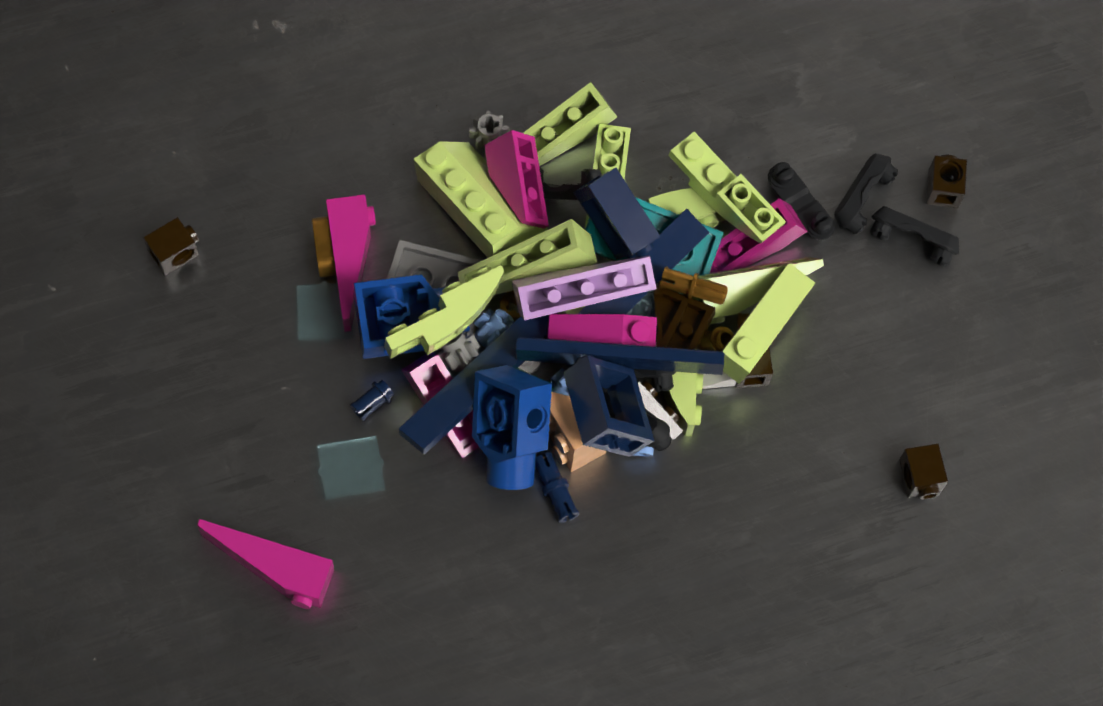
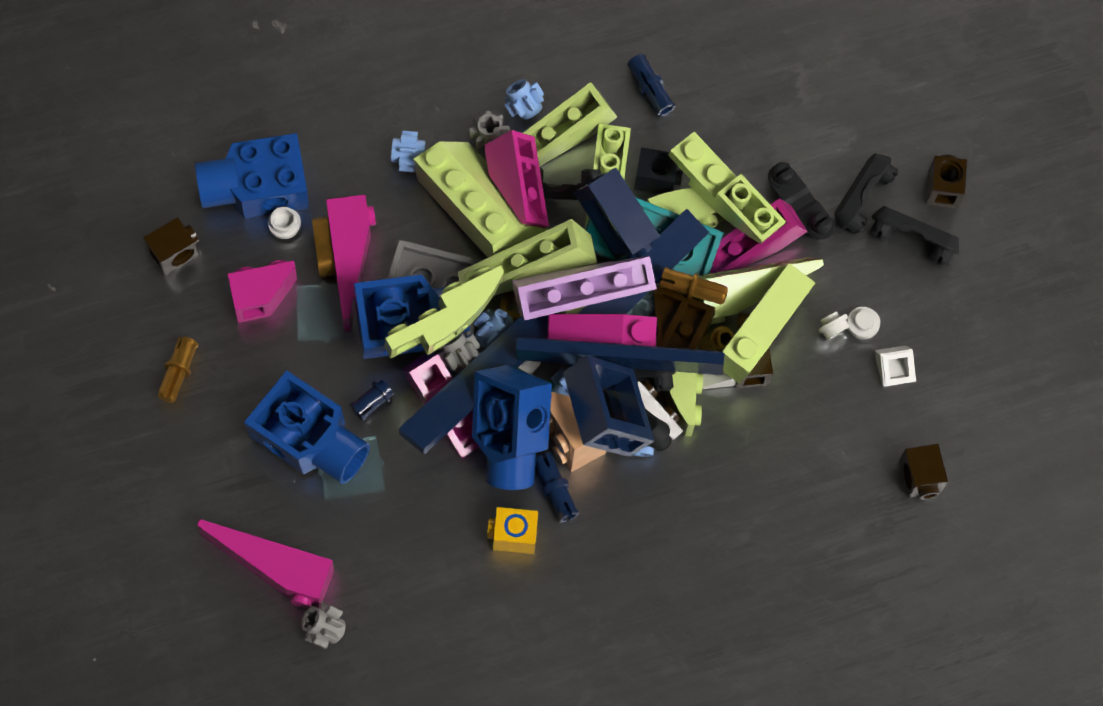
none -> pearl gold axle [158,336,199,403]
none -> blue brick [195,133,309,219]
none -> dark pink slope [228,260,297,323]
none -> blue brick [244,370,370,484]
none -> white plate [268,207,301,239]
none -> light grey gear [301,602,346,649]
none -> light blue gear [391,131,426,172]
none -> yellow brick [487,507,538,554]
none -> light blue gear [504,79,544,120]
none -> dark blue pin [627,54,676,117]
none -> black brick [634,147,683,195]
none -> white plate [817,311,850,340]
none -> white plate [847,307,880,339]
none -> white slope [875,346,916,387]

